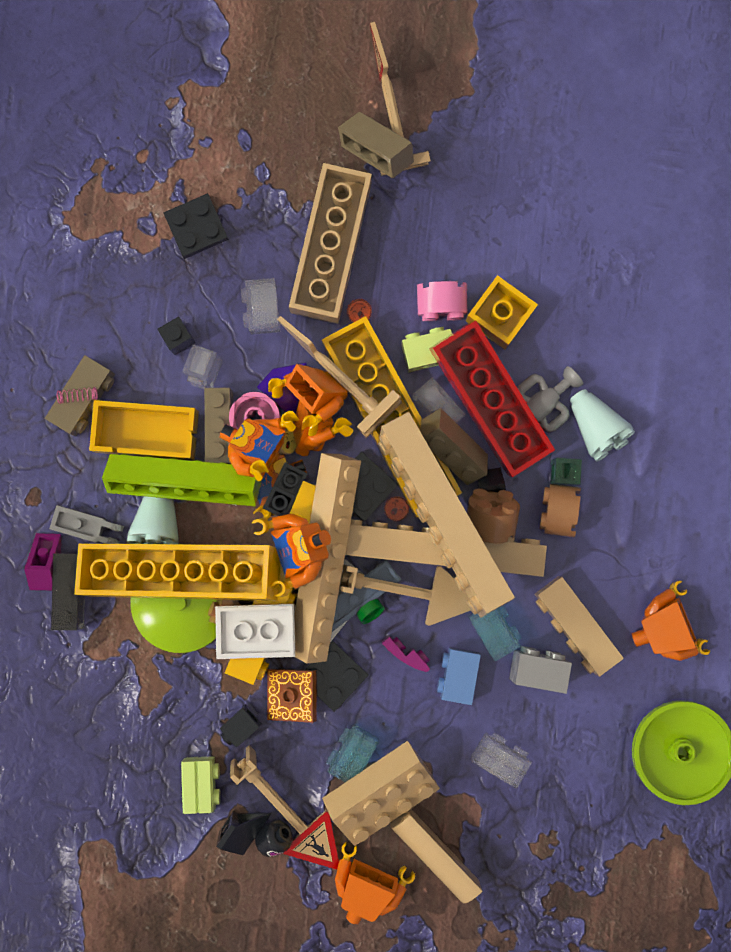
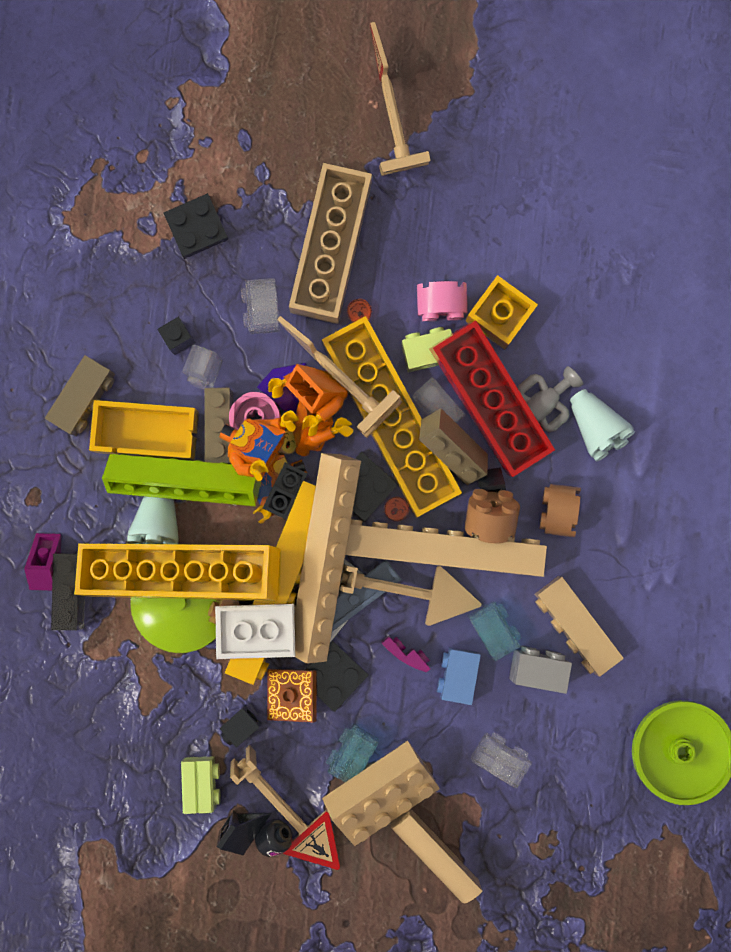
light grey hinge [49,505,124,544] -> none
bright pink piece [57,387,98,404] -> none
orange torso [252,514,331,597] -> none
orange torso [335,841,415,924] -> none
dark tan brick [338,112,414,178] -> none
green piece [356,599,385,624] -> none
tan brick [378,412,515,618] -> none
clear green brick [550,458,582,486] -> none
orange torso [632,581,710,661] -> none

